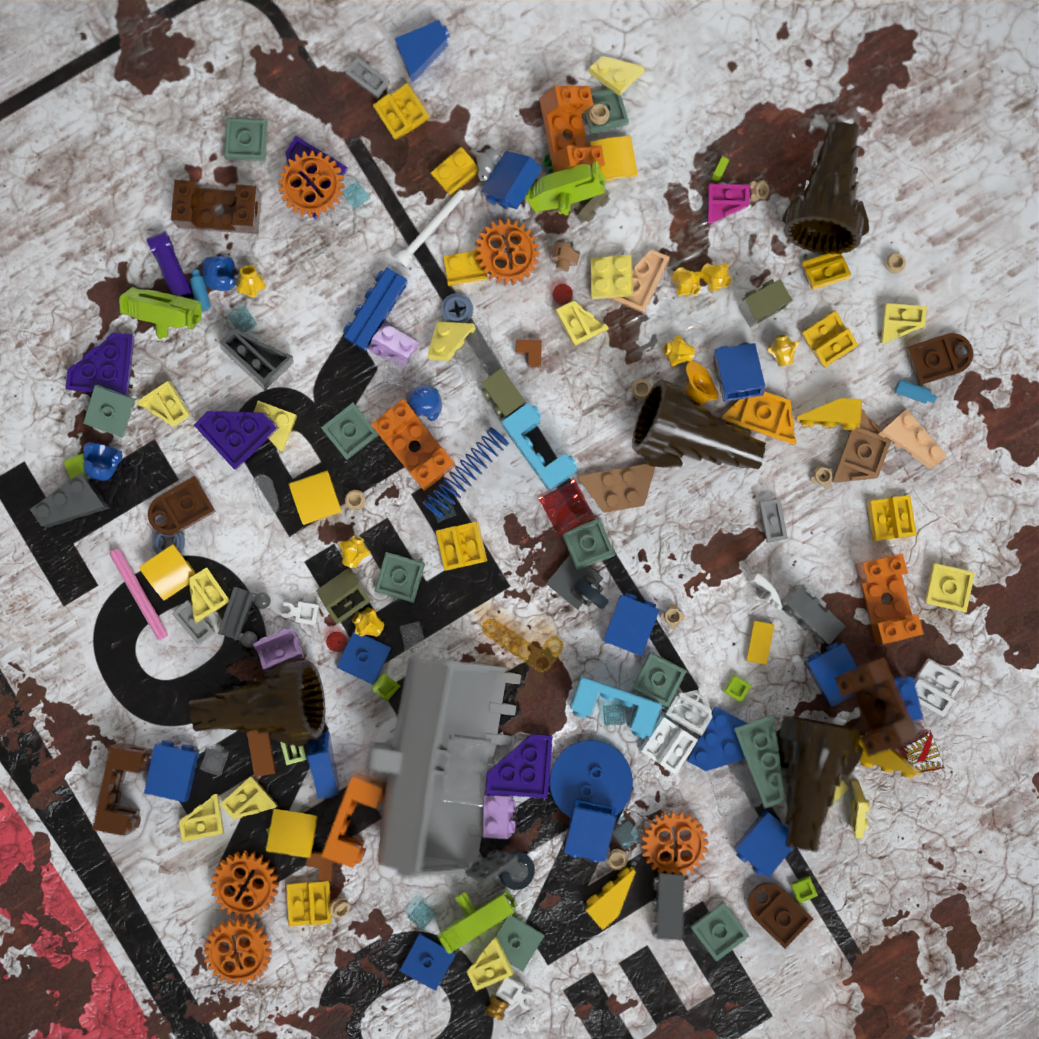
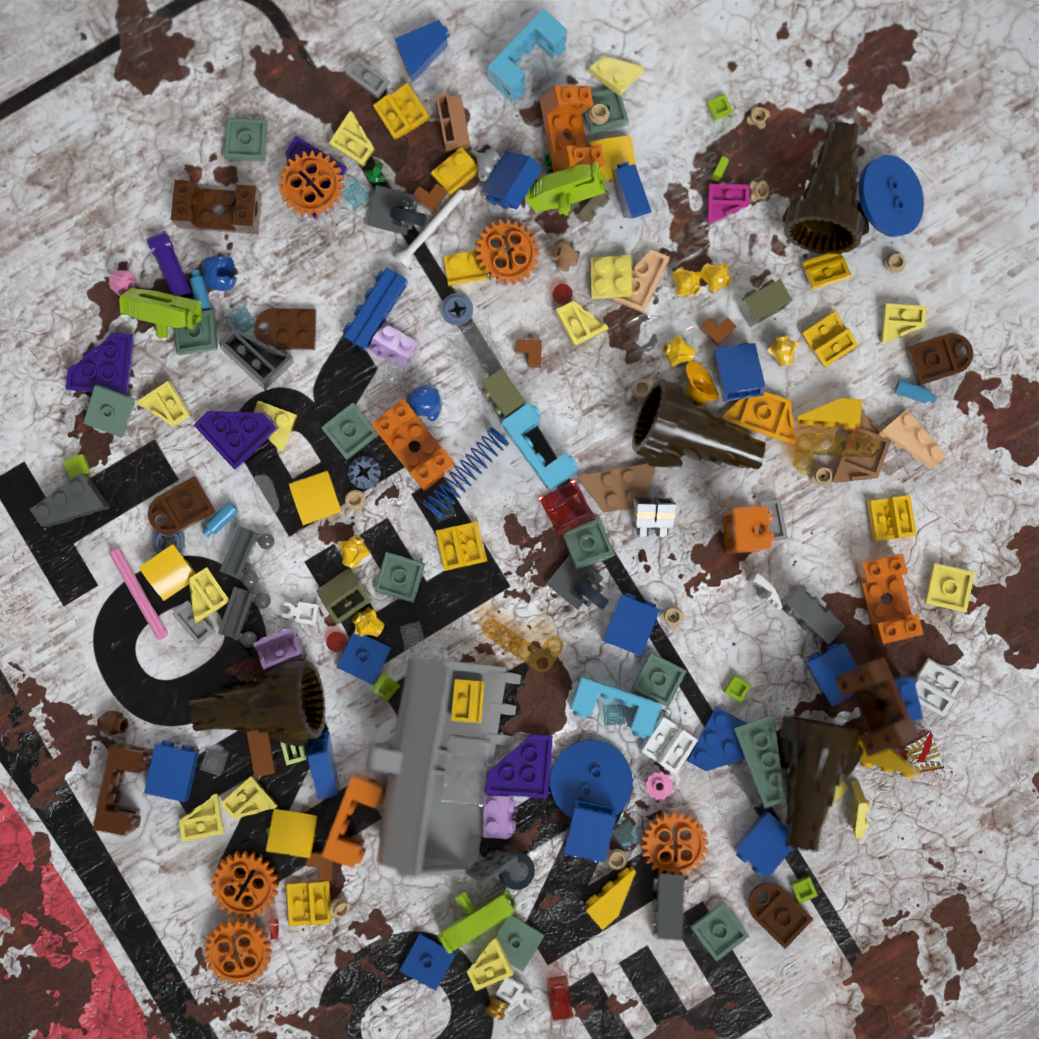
blue hair [83,442,123,481] -> none
yellow rock [235,265,266,297] -> none
clear light blue tile [407,900,437,930] -> none
light yellow wing [427,322,476,361] -> none
white slope [666,687,712,736] -> none
yellow tile [746,621,775,665] -> none
none -> reddish brown rock [97,711,129,736]
none -> bright pink piece [109,271,137,296]
none -> sand green plate [175,309,218,355]
none -> dark azure cylinder [202,501,239,537]
none -> dark grey gear [220,526,275,588]
none -> reddish brown plate [254,308,317,351]
none -> clear red tile [270,918,279,940]
none -> light yellow wing [329,111,374,167]
none -> sand blue gear [348,456,381,489]
none -> green plate [365,162,385,184]
none -> dark grey plate [367,185,427,235]
none -> dark orange piece [413,184,448,214]
none -> nougat piece [436,93,471,152]
none -> yellow plate [451,679,485,723]
none -> medium azure plate [487,8,567,102]
none -> clear red torso [547,975,574,1021]
none -> blue slope [612,162,652,218]
none -> hips [633,497,676,537]
none -> bright pink piece [645,772,674,800]
none -> dark orange piece [699,318,737,346]
none -> lime tile [706,94,733,122]
none -> orange plate [722,506,774,554]
none -> tan plate [747,106,770,129]
none -> clear yellow beam [794,433,878,475]
none -> blue plate [859,155,924,237]

